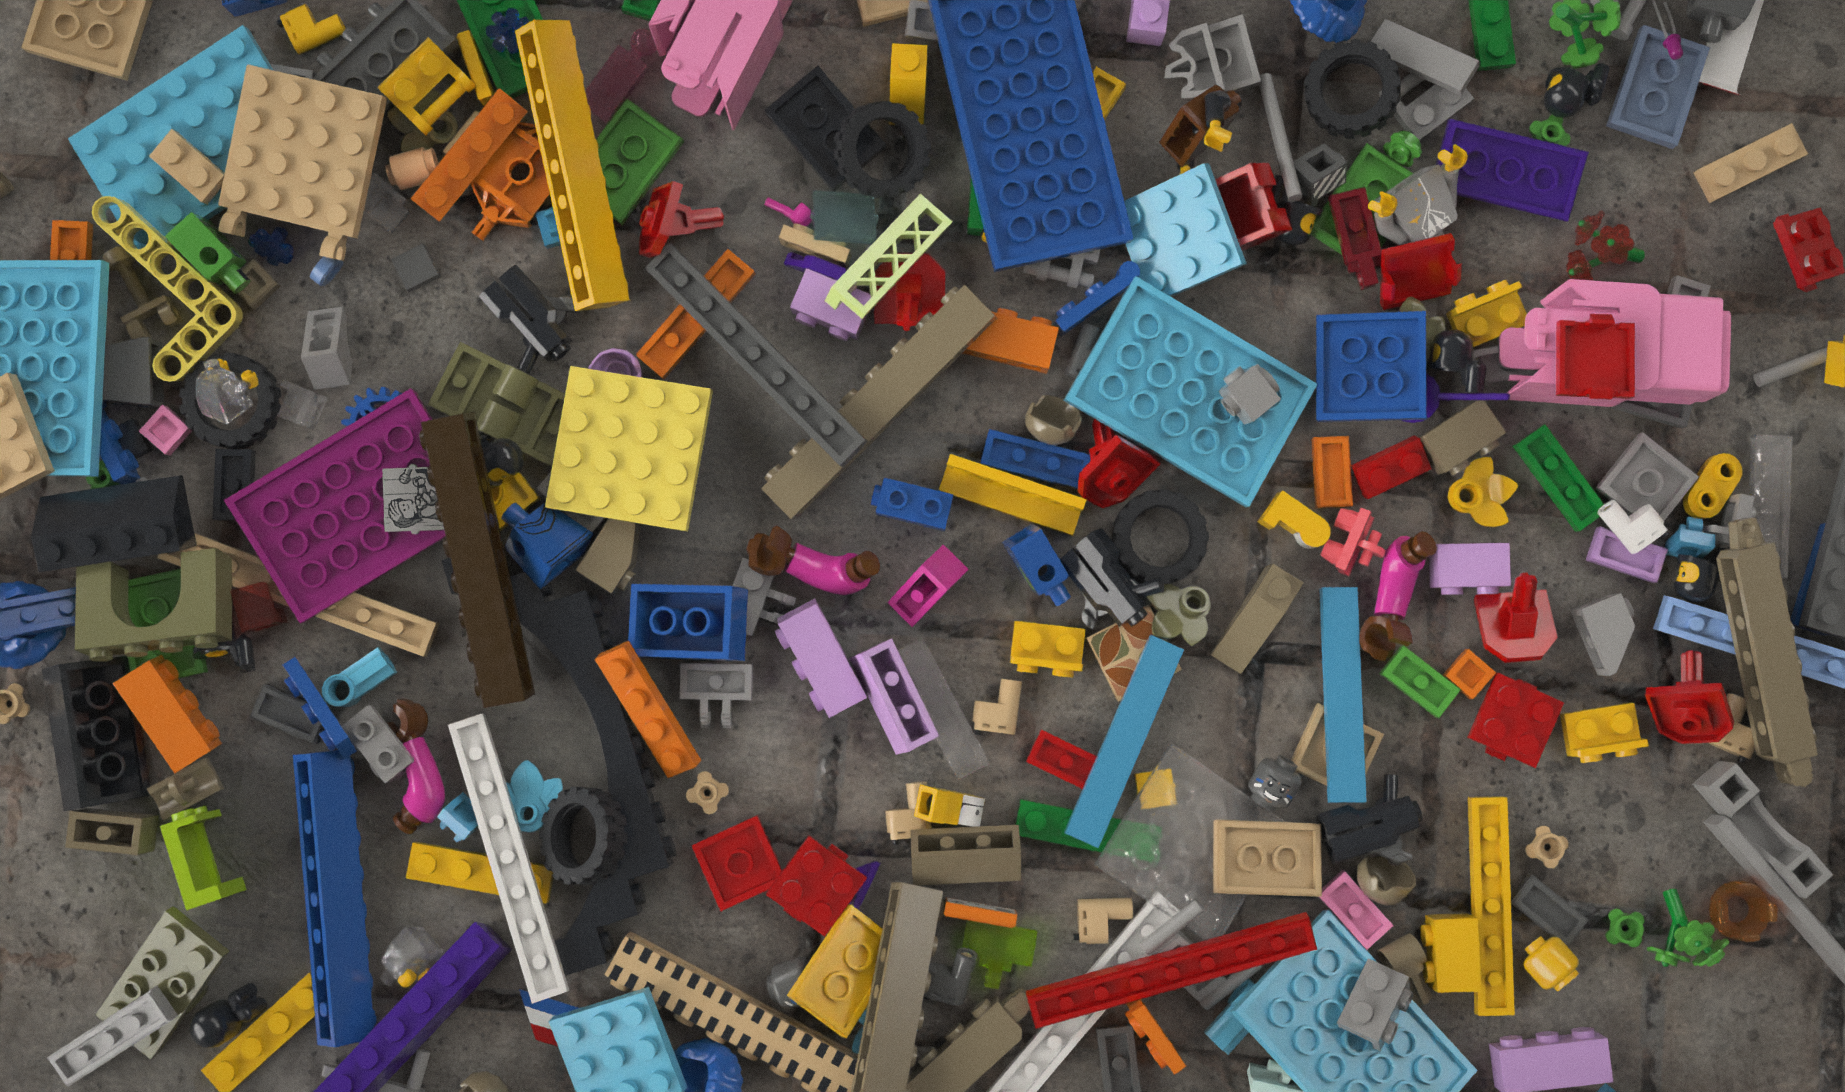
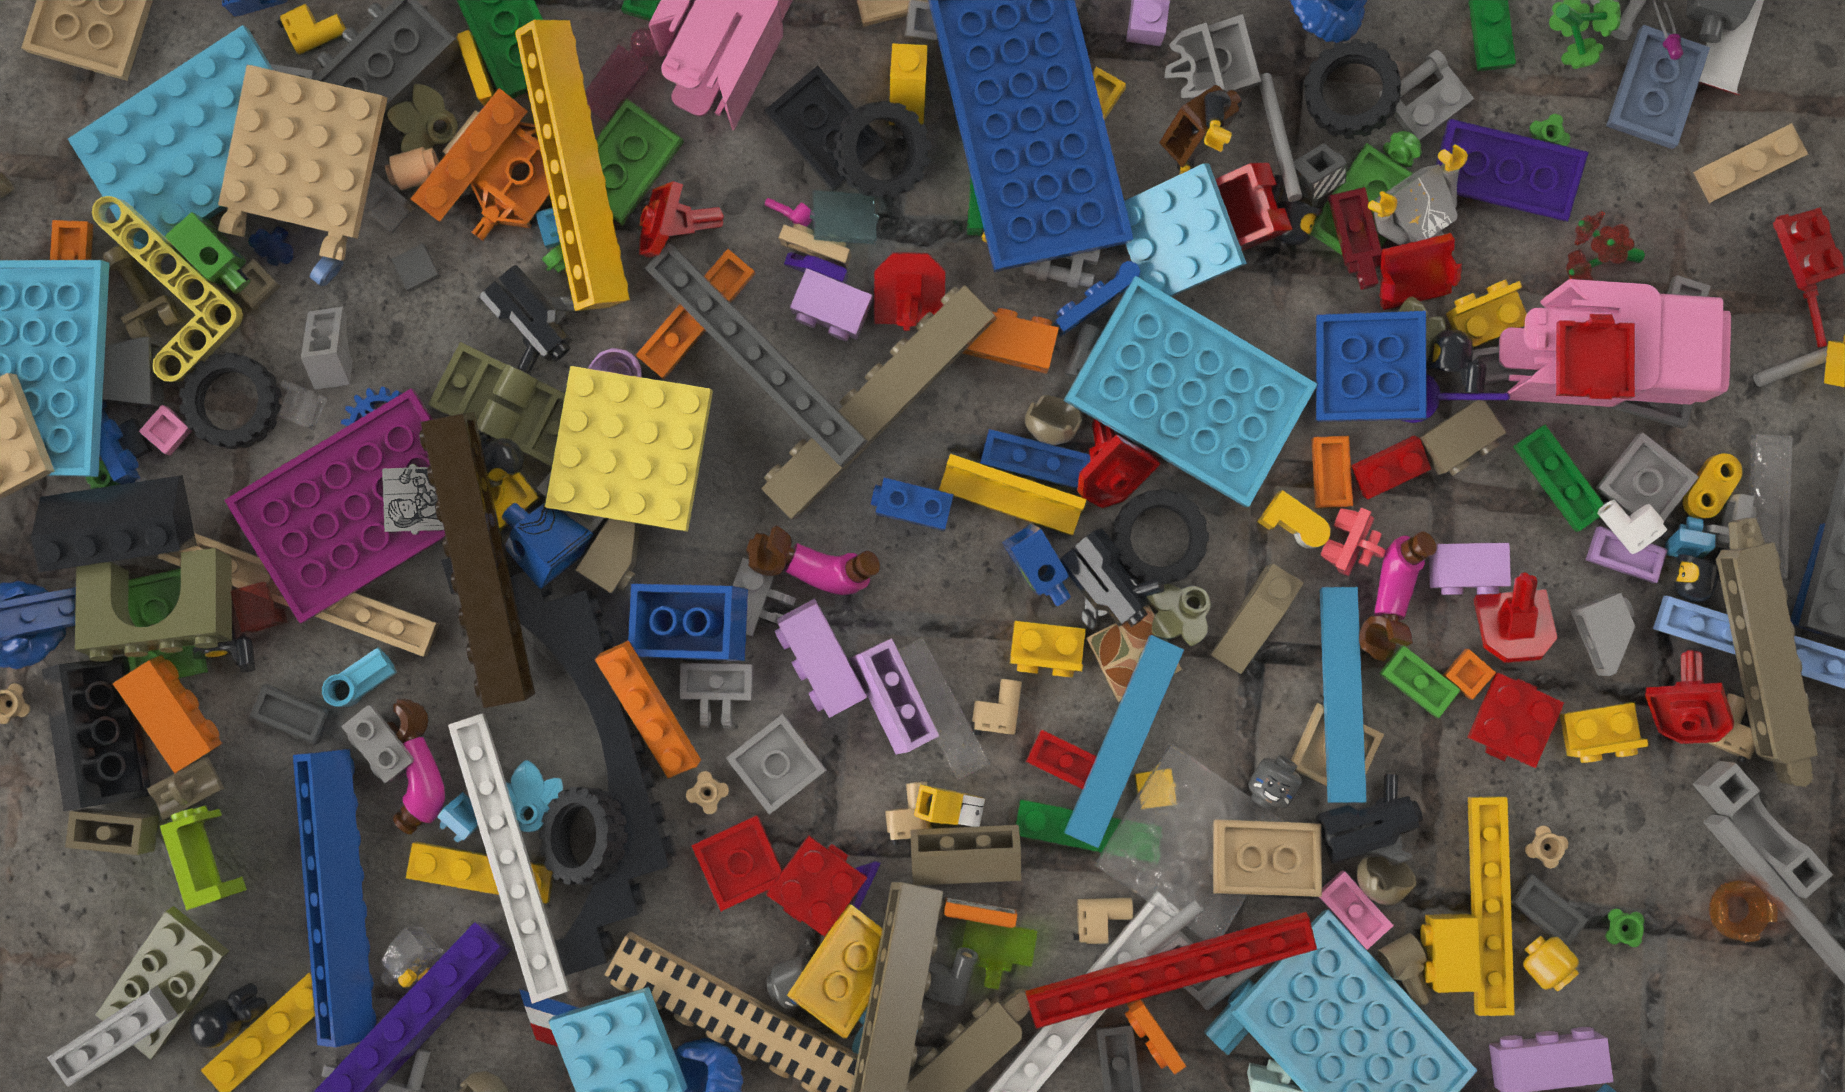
tan plate [149,129,224,205] -> none
clear piece [196,359,259,424] -> none
black plate [212,449,256,521] -> none
blue plate [282,657,357,759] -> none
yellow plate [377,37,476,135] -> none
clear blue plant [486,8,530,54] -> none
yellowish green fence [824,194,953,319] -> none
dark pink slope [887,545,969,627] -> none
light grey brick [1218,364,1281,425] -> none
light grey bracket [1337,958,1414,1051] -> none
light grey tile [1371,19,1479,96] -> none
yellow plate [1448,457,1518,527] -> none
black piece [1543,63,1610,118] -> none
bright green plant [1647,889,1729,967] -> none
none -> bright green plate [542,243,565,273]
none -> light grey plate [726,713,827,815]
none -> red piece [1803,290,1827,348]

